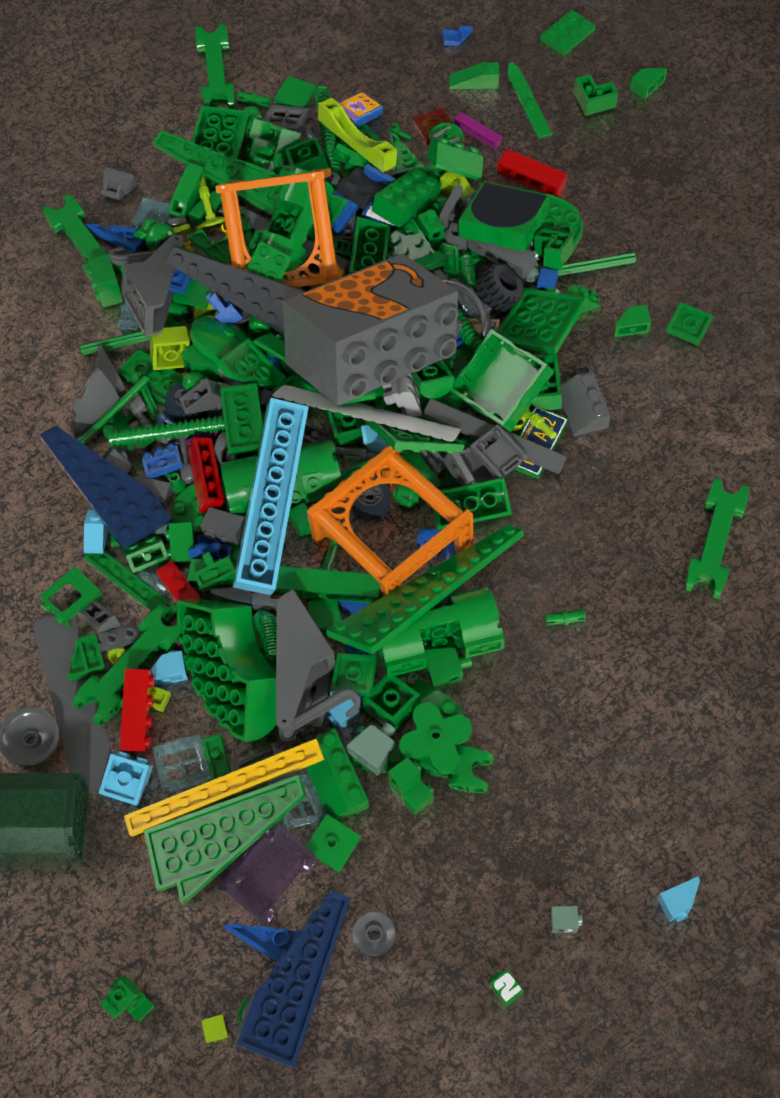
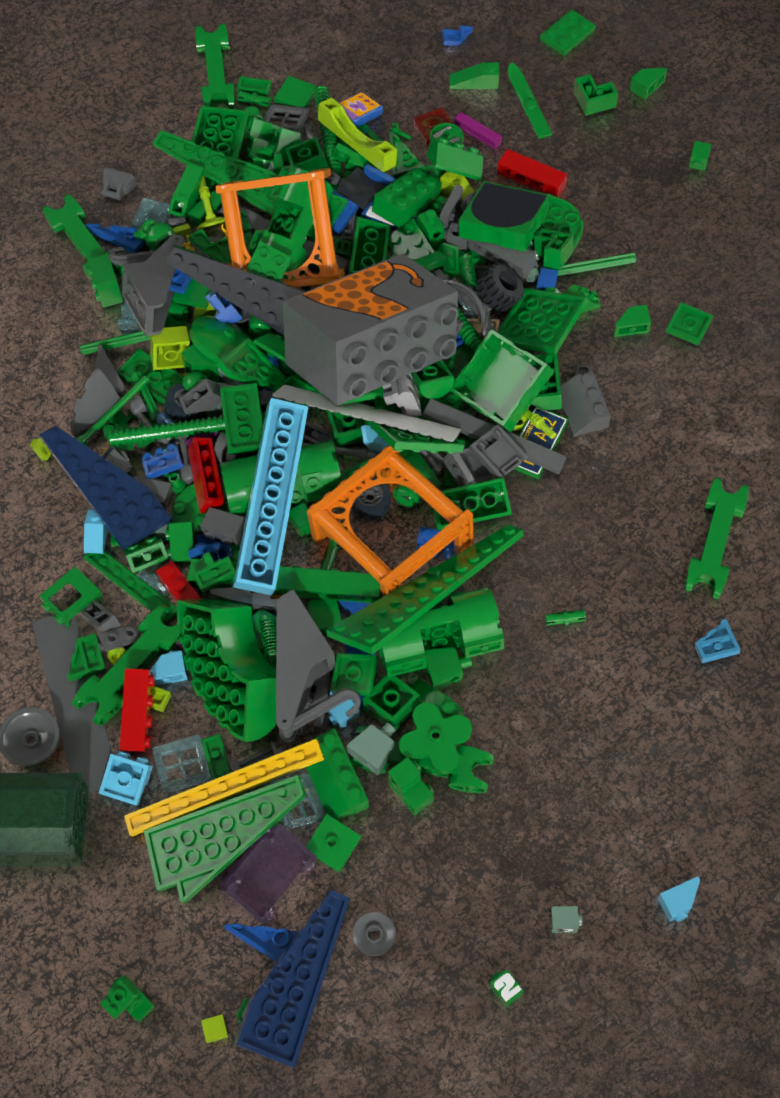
none -> lime tile [30,437,51,461]
none -> green tile [236,76,272,97]
none -> green brick [689,141,712,171]
none -> dark azure wing [695,619,740,663]

